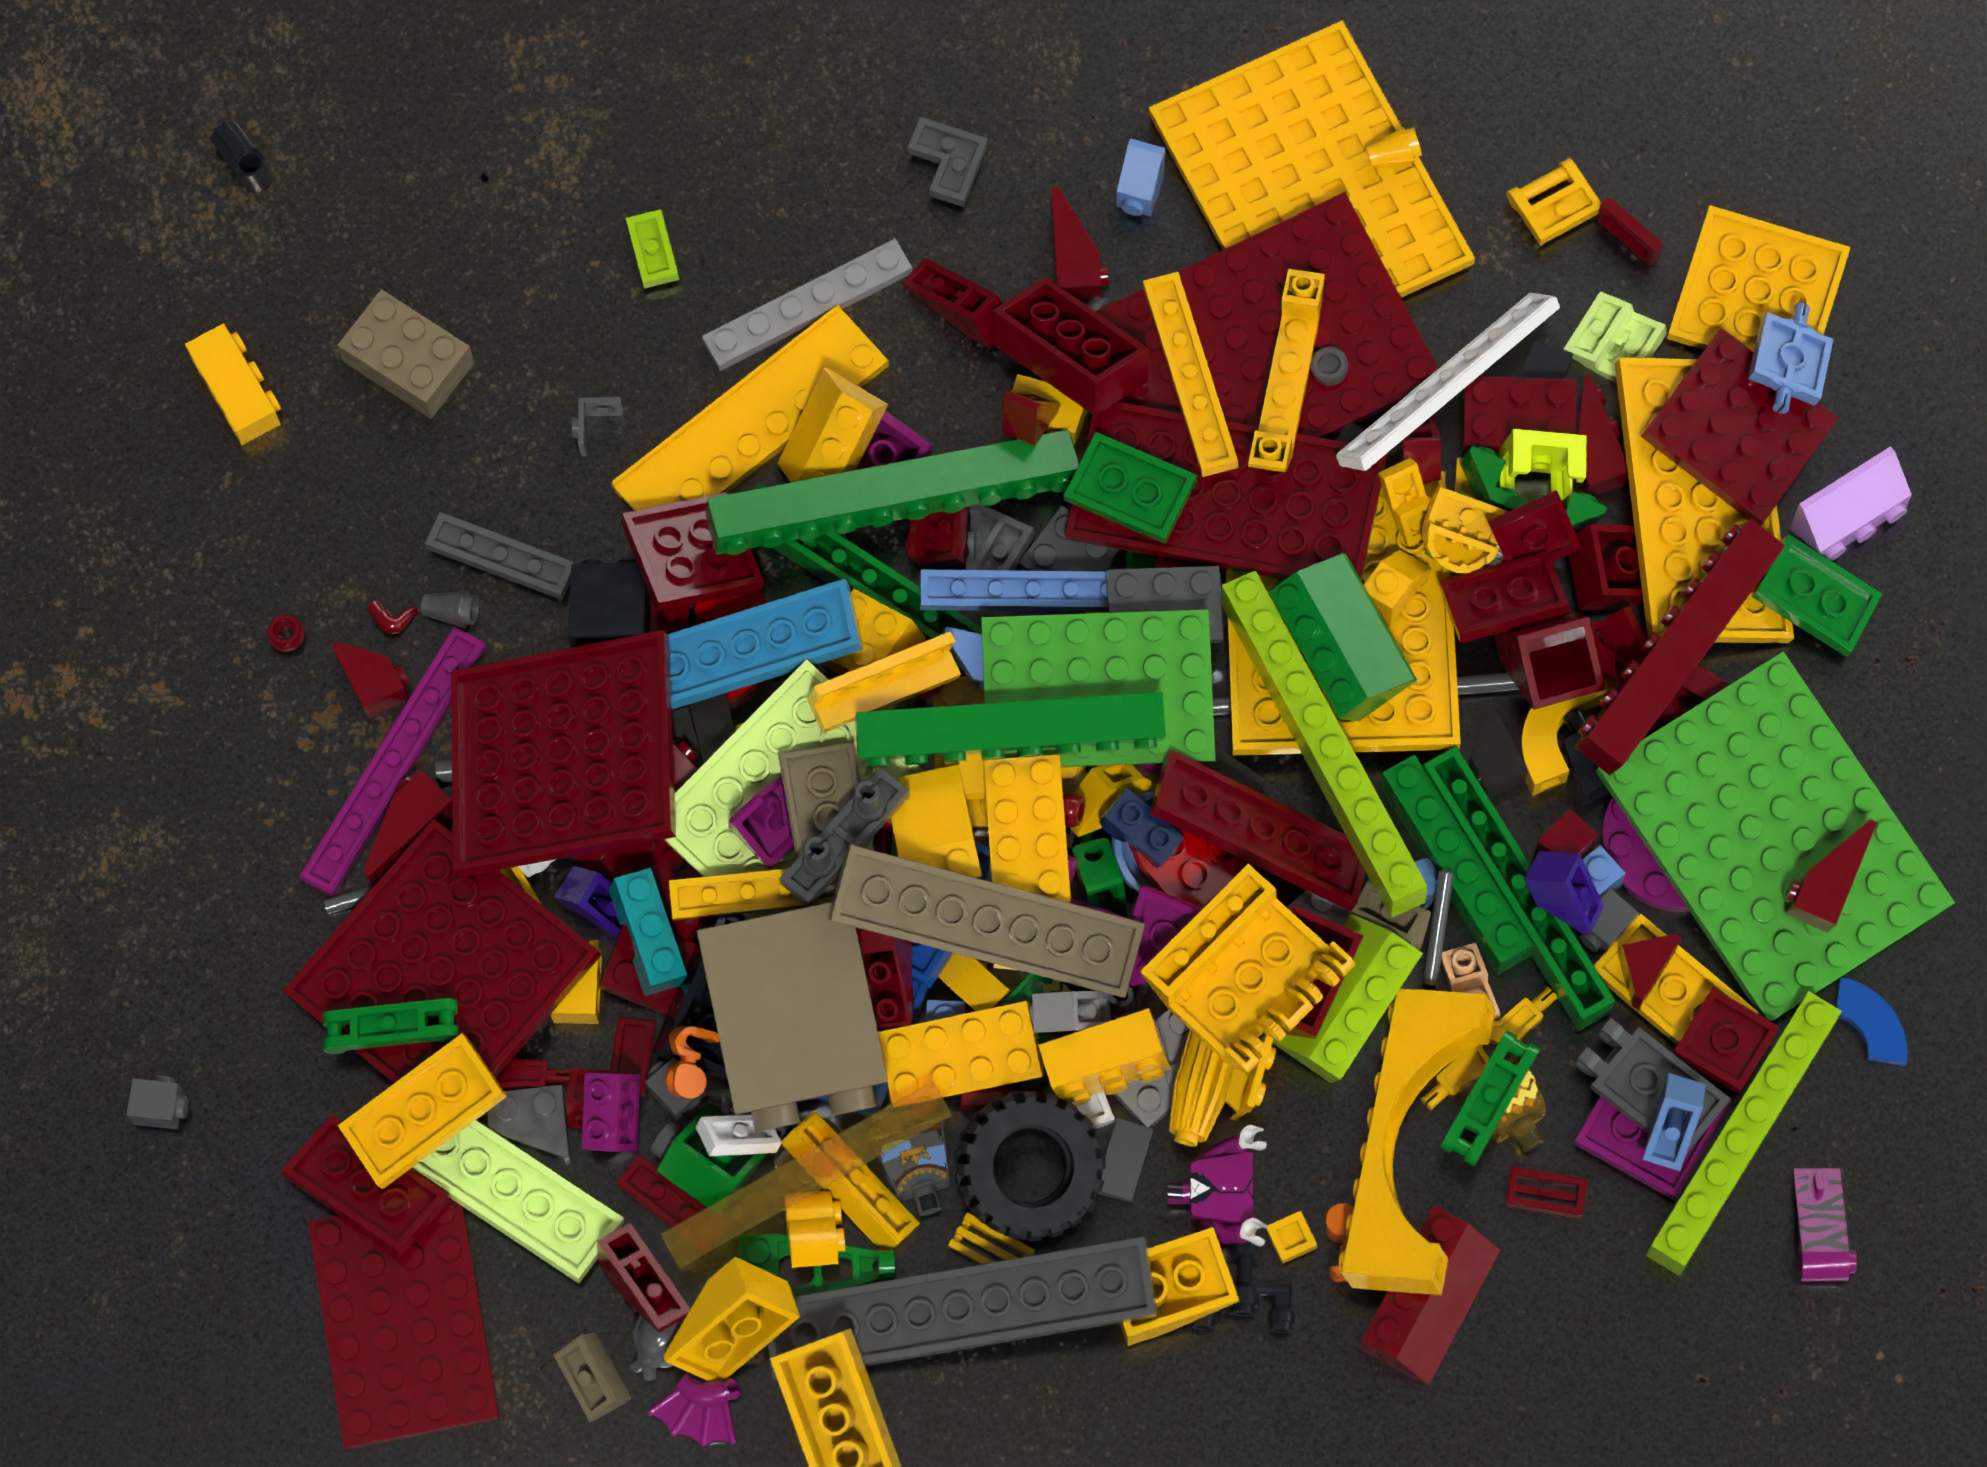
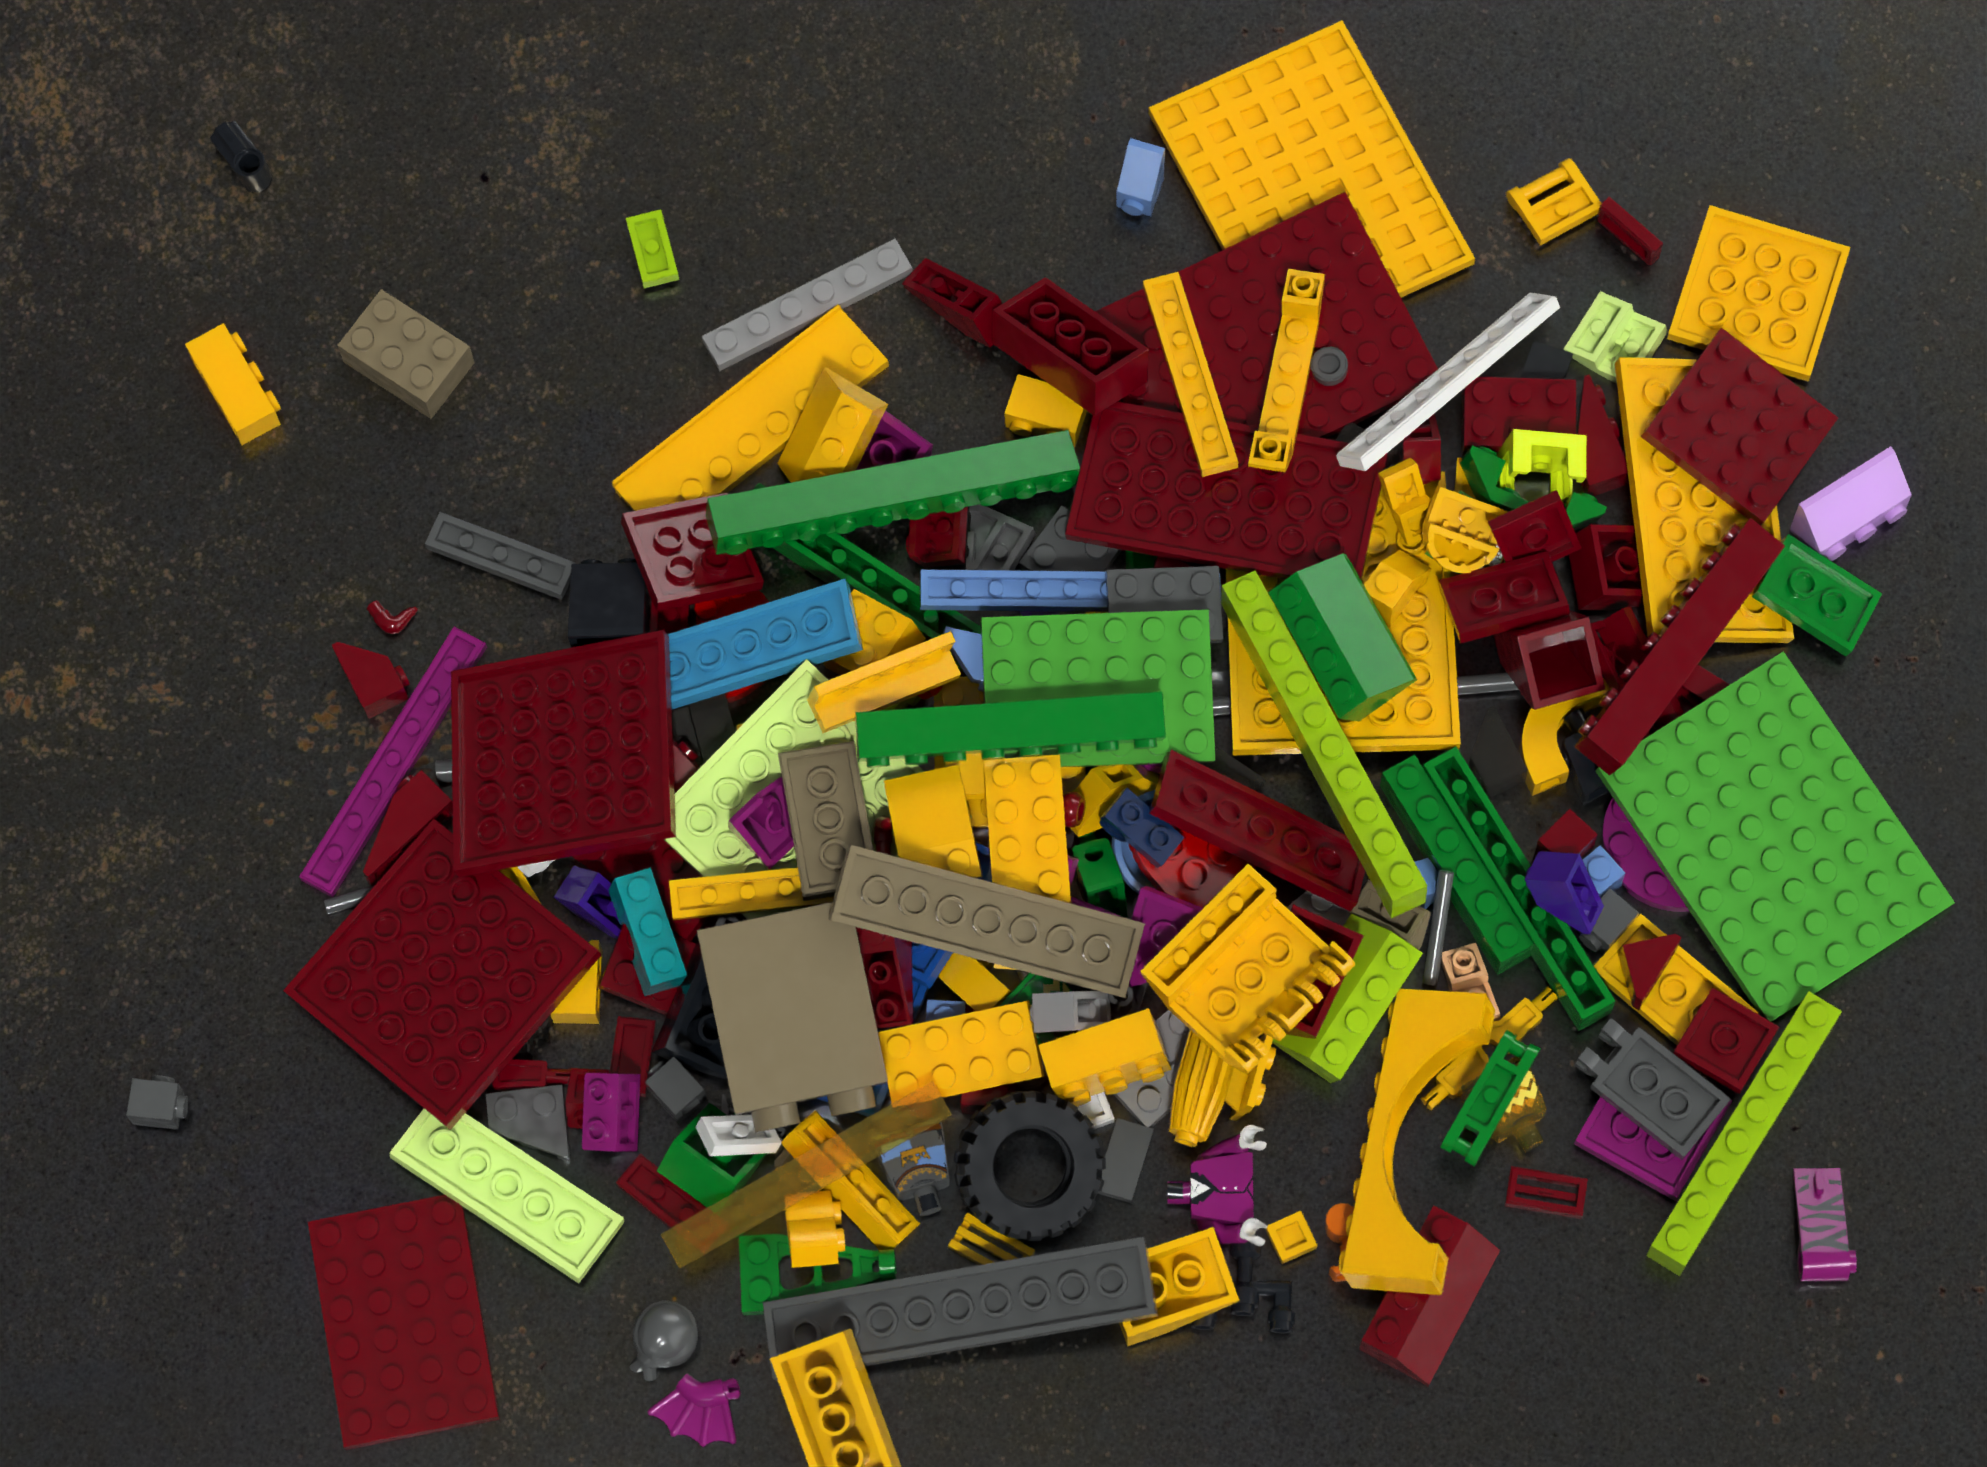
dark red plate [267,615,305,652] -> none
dark red plate [281,1115,450,1257] -> none
green plate [323,998,458,1054] -> none
yellow plate [338,1033,507,1189] -> none
flat silver cone [421,591,479,628] -> none
dark tan slope [553,1333,631,1422] -> none
dark grey bracket [571,397,623,457] -> none
dark red slope [597,1223,690,1333] -> none
dark grey tile [651,1120,684,1160] -> none
yellow slope [663,1257,800,1381] -> none
orange leg [665,1026,720,1099] -> none
dark grey plate [779,768,910,907] -> none
dark grey plate [908,117,988,207] -> none
dark red slope [1002,390,1061,446] -> none
dark red slope [1051,187,1108,301] -> none
green plate [1063,432,1197,544] -> none
yellow cone [1366,127,1422,167] -> none
medium blue slope [1642,1073,1706,1171] -> none
medium blue plate [1748,303,1834,414] -> none
dark red slope [1784,819,1877,932] -> none
blue tile [1835,977,1908,1067] -> none

